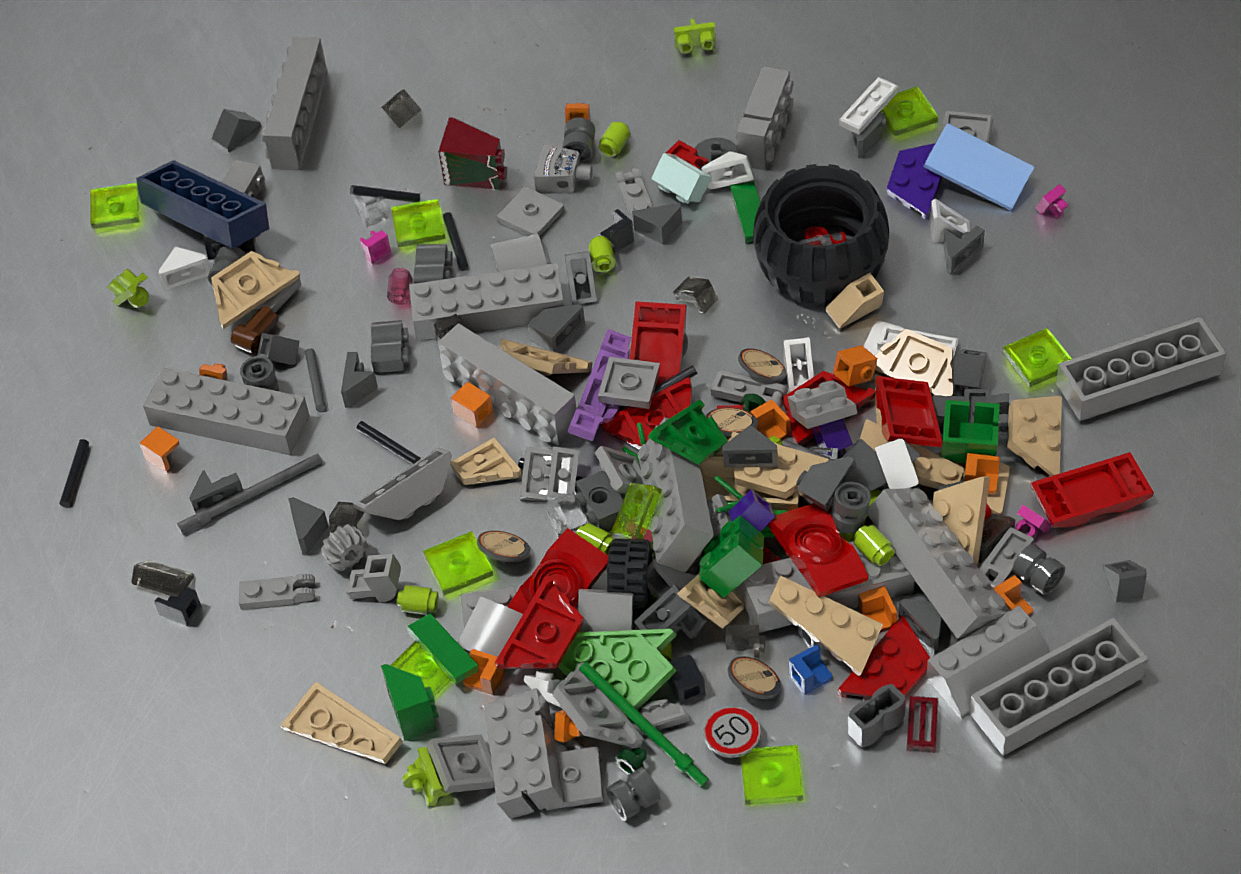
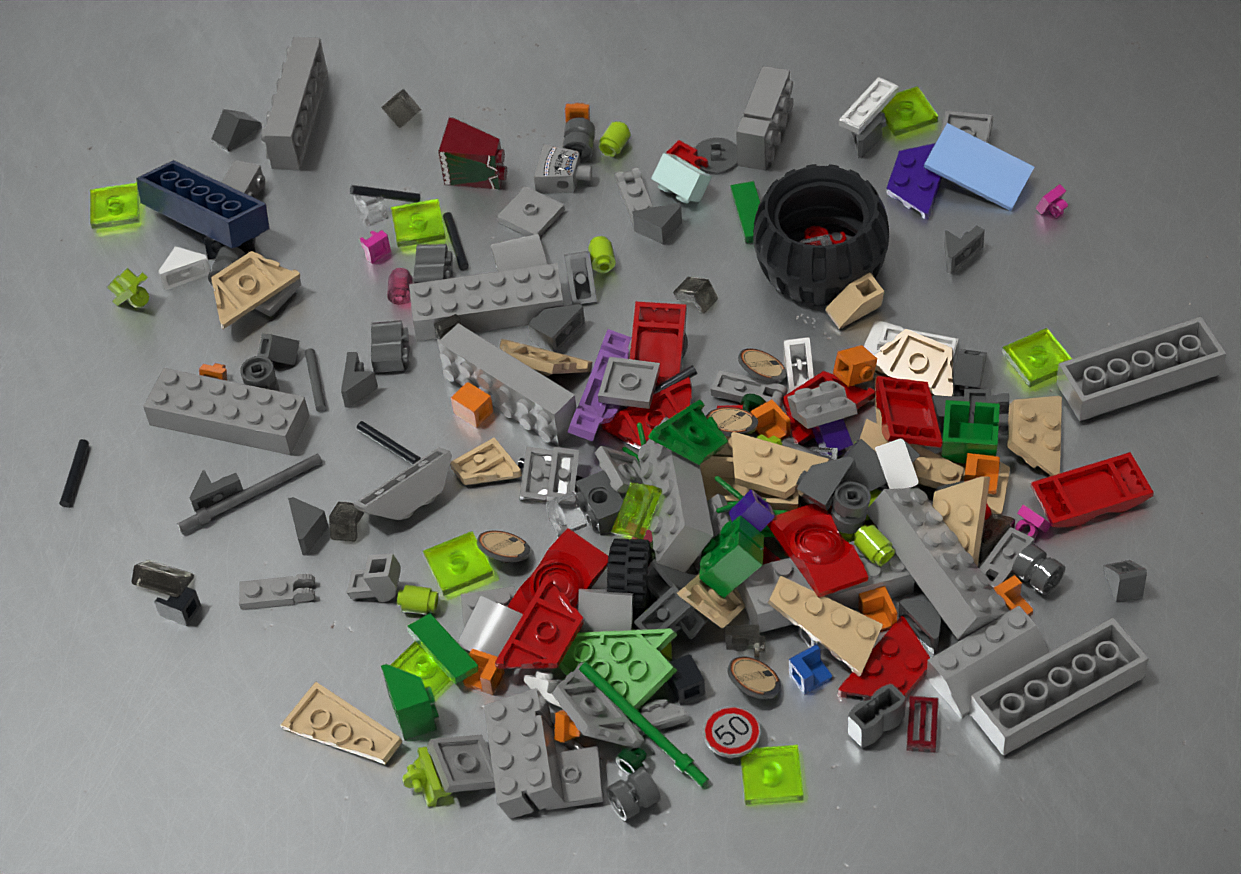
orange panel [140,426,180,472] -> none
reddish brown piece [231,306,279,354] -> none
light grey gear [320,524,369,572] -> none
lime brick [576,523,614,556] -> none
black panel [599,209,634,253] -> none
lime hips [673,18,716,54] -> none
white slope [702,151,755,190] -> none
dark grey slope [722,425,779,468] -> none
white slope [931,199,970,243] -> none

